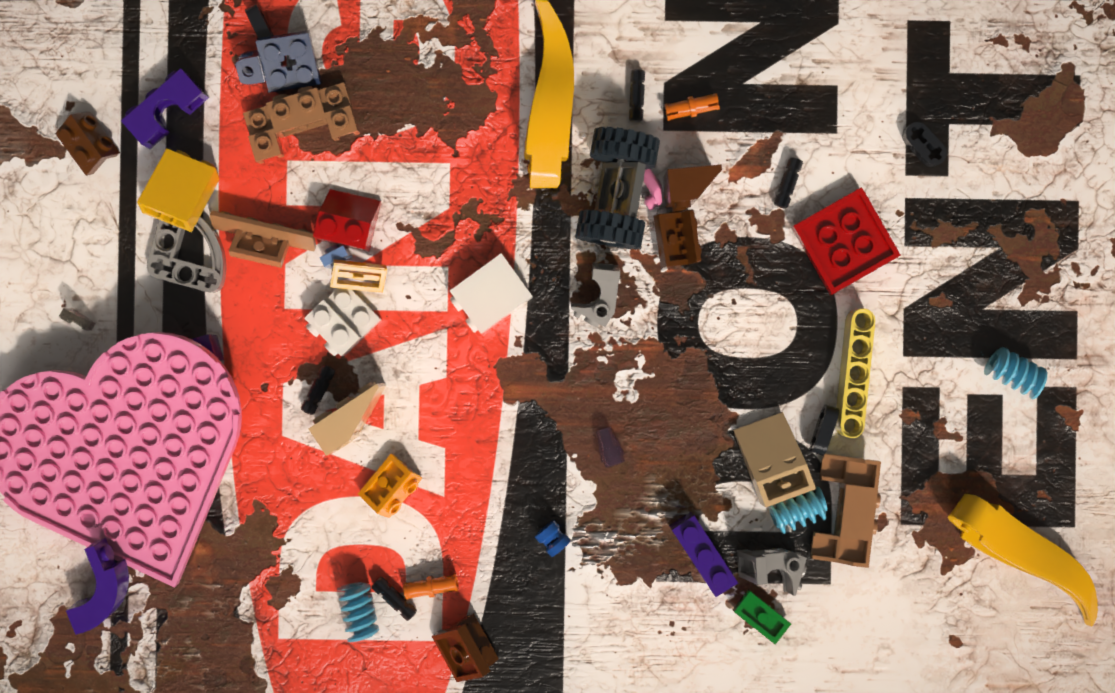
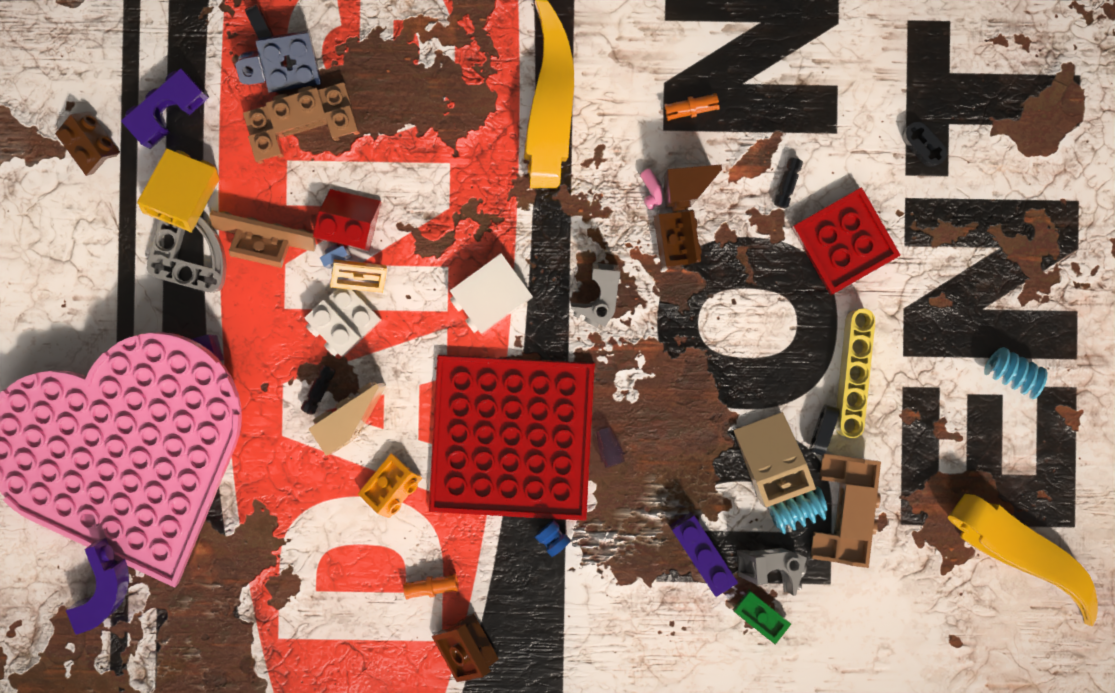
clear smoke tile [59,308,96,331] -> none
medium azure piece [337,582,379,642] -> none
black axle [372,577,417,621] -> none
black plate [575,127,660,250] -> none
black axle [629,69,645,122] -> none
none -> red tile [429,355,595,521]

